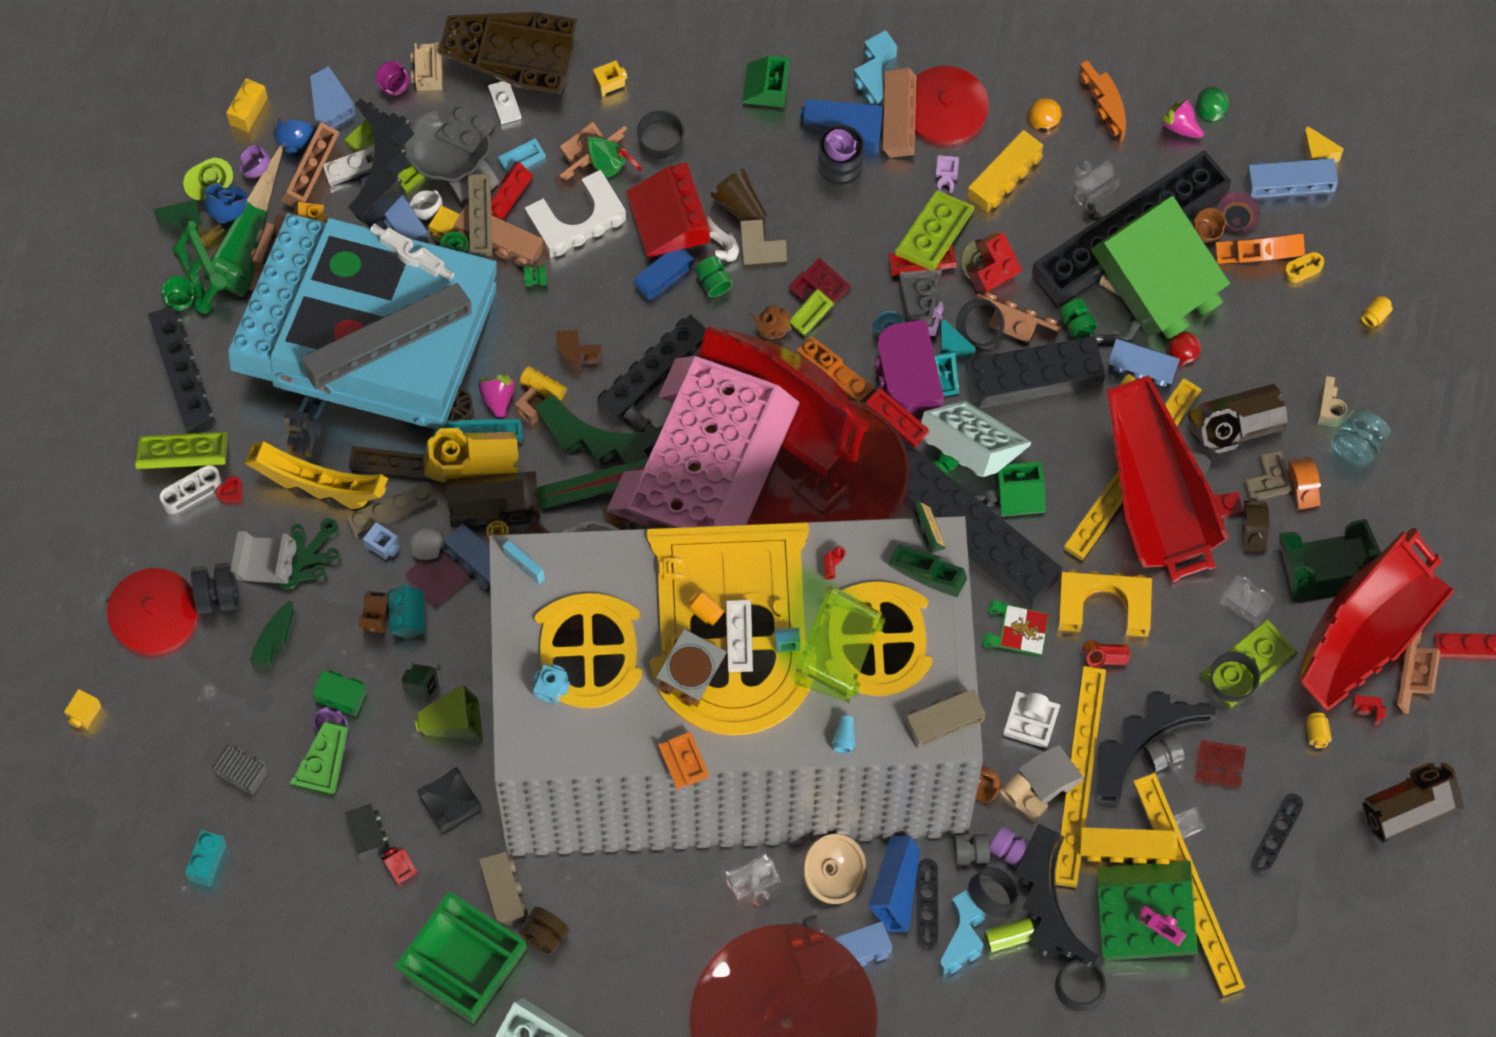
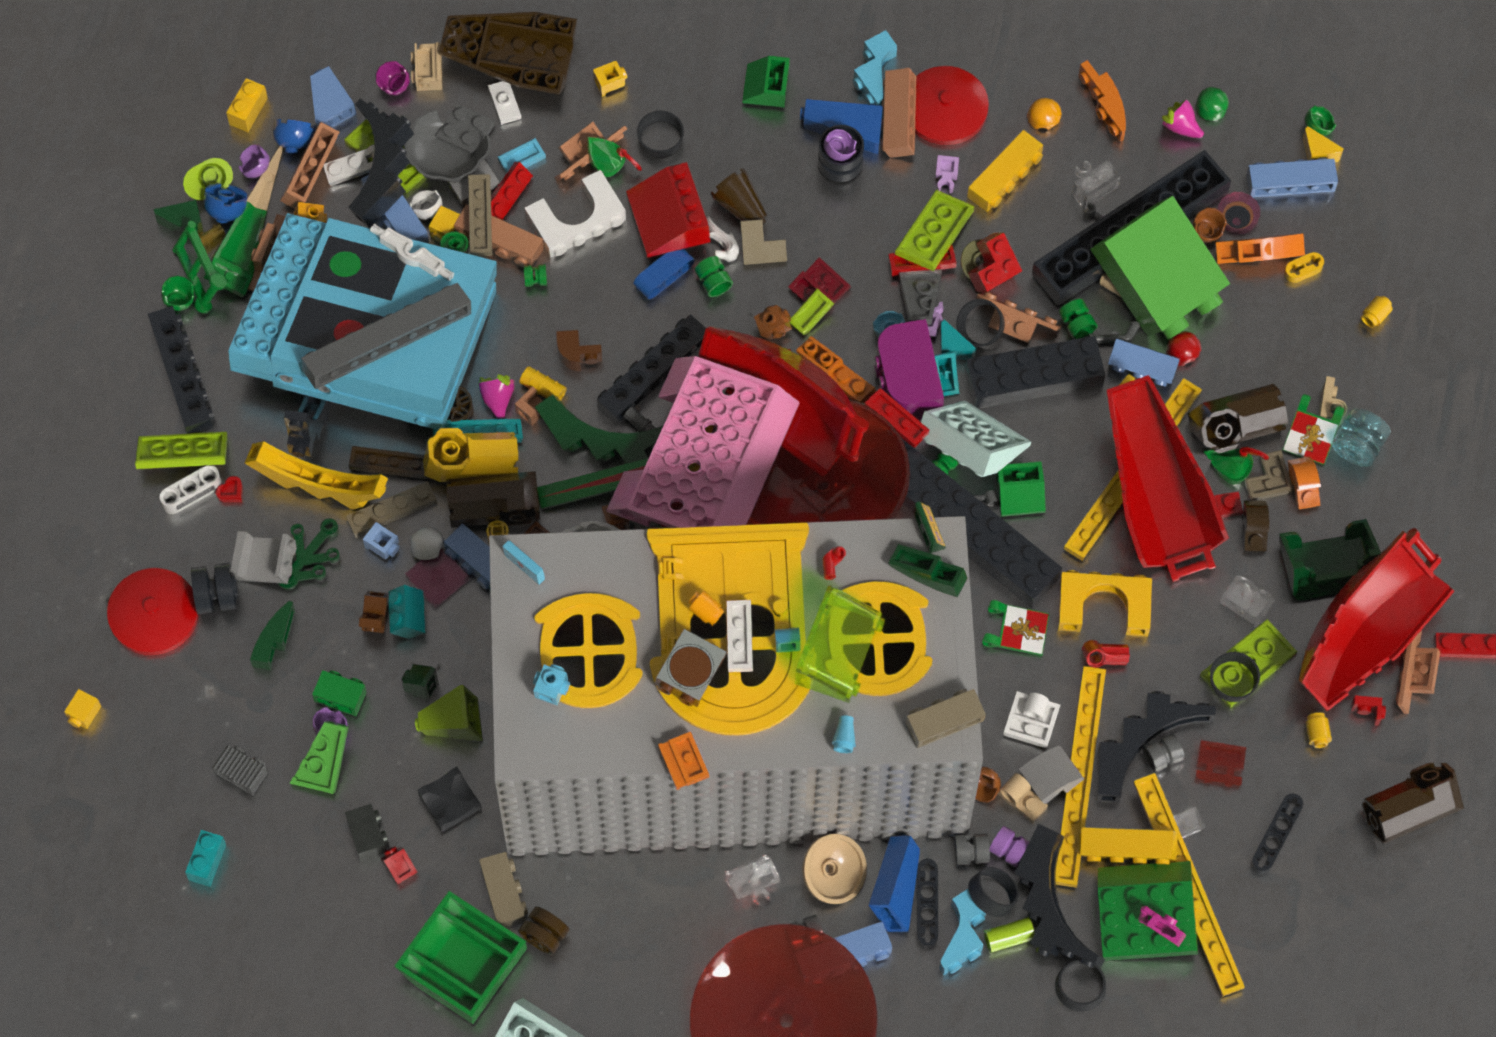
none -> green piece [1204,447,1269,484]
none -> flag [1282,394,1345,465]
none -> green hair [1304,105,1336,137]

